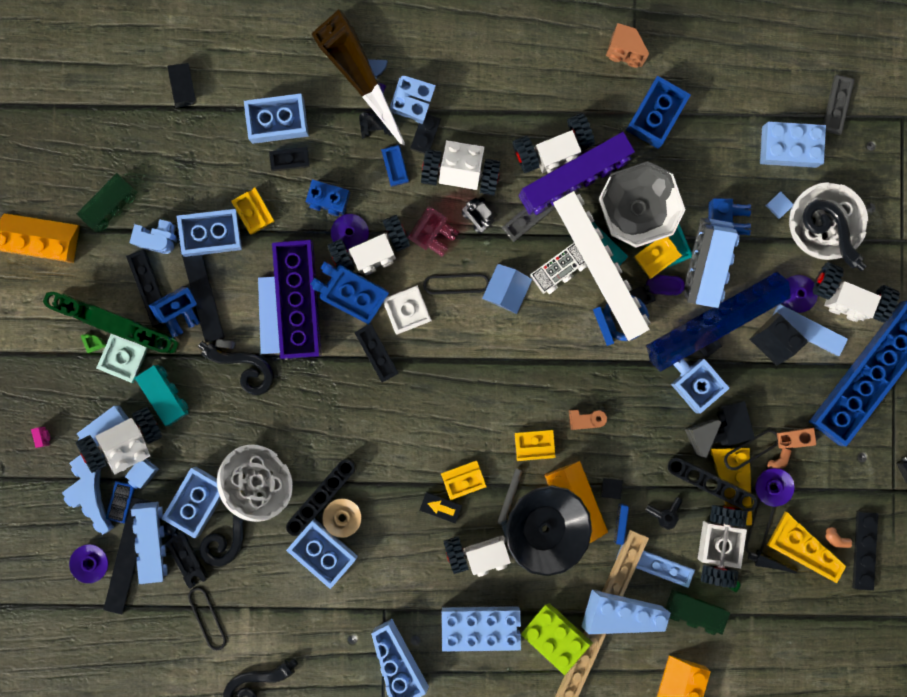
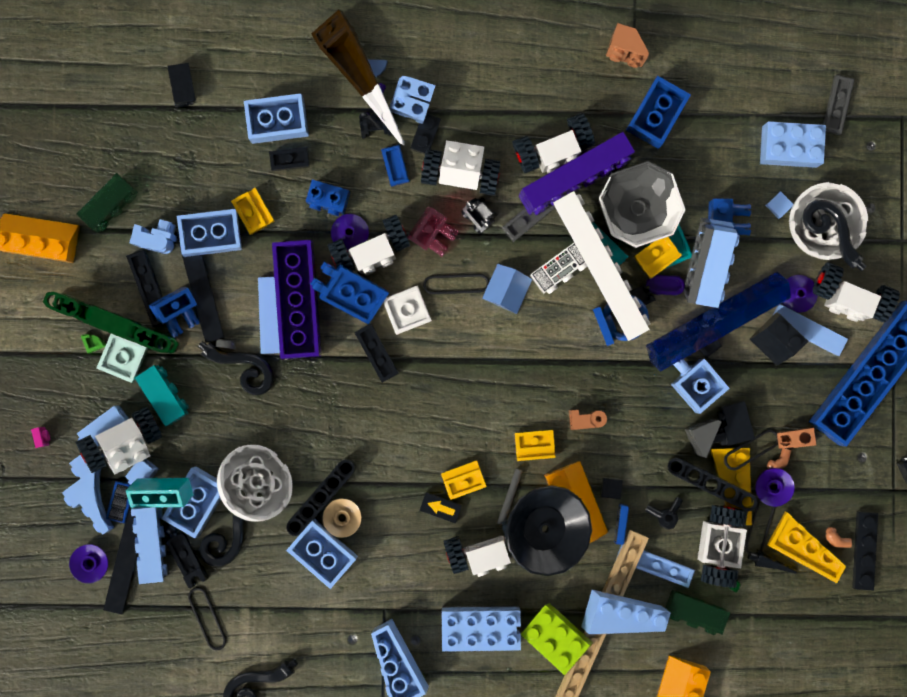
none -> teal brick [126,478,194,508]

